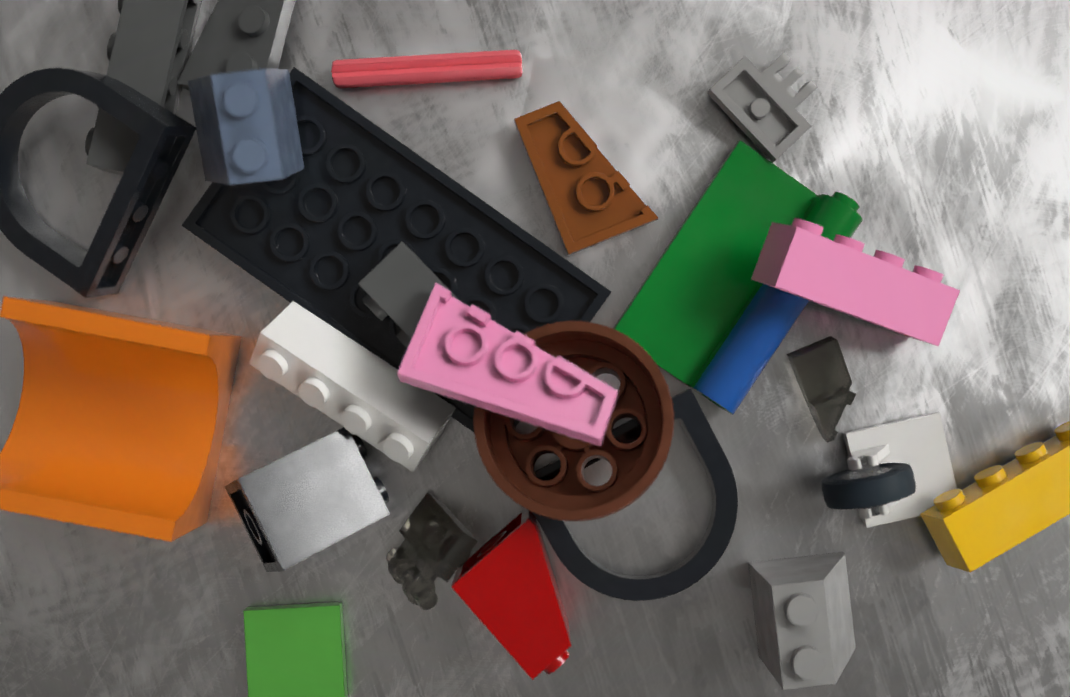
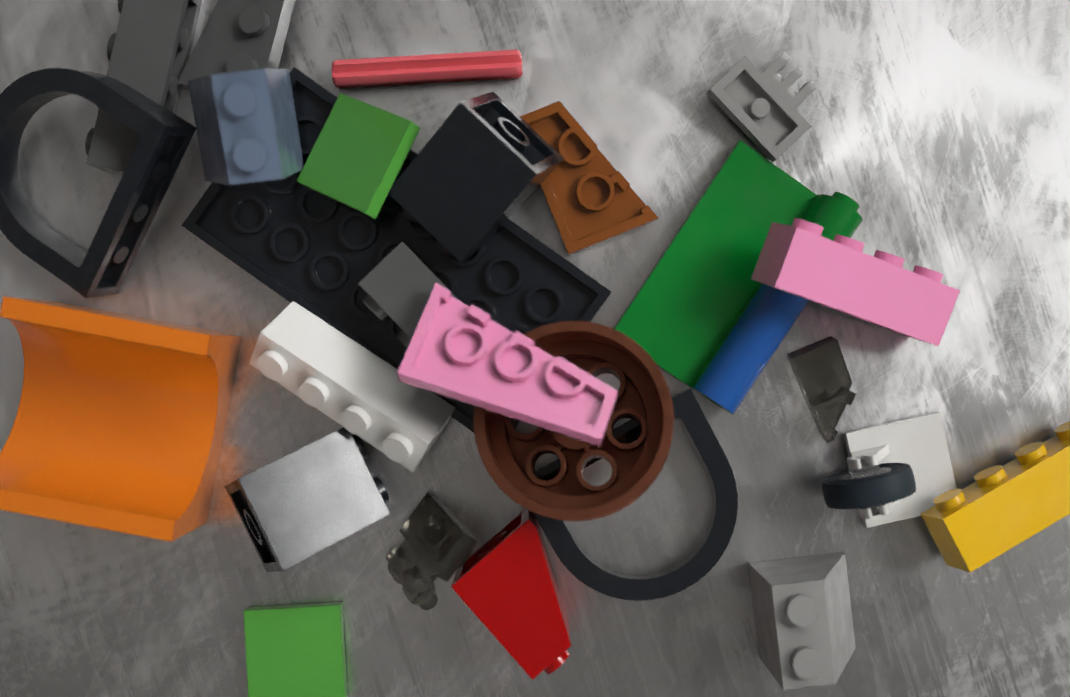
none -> bright green tile [297,93,421,219]
none -> black slope [388,92,564,262]

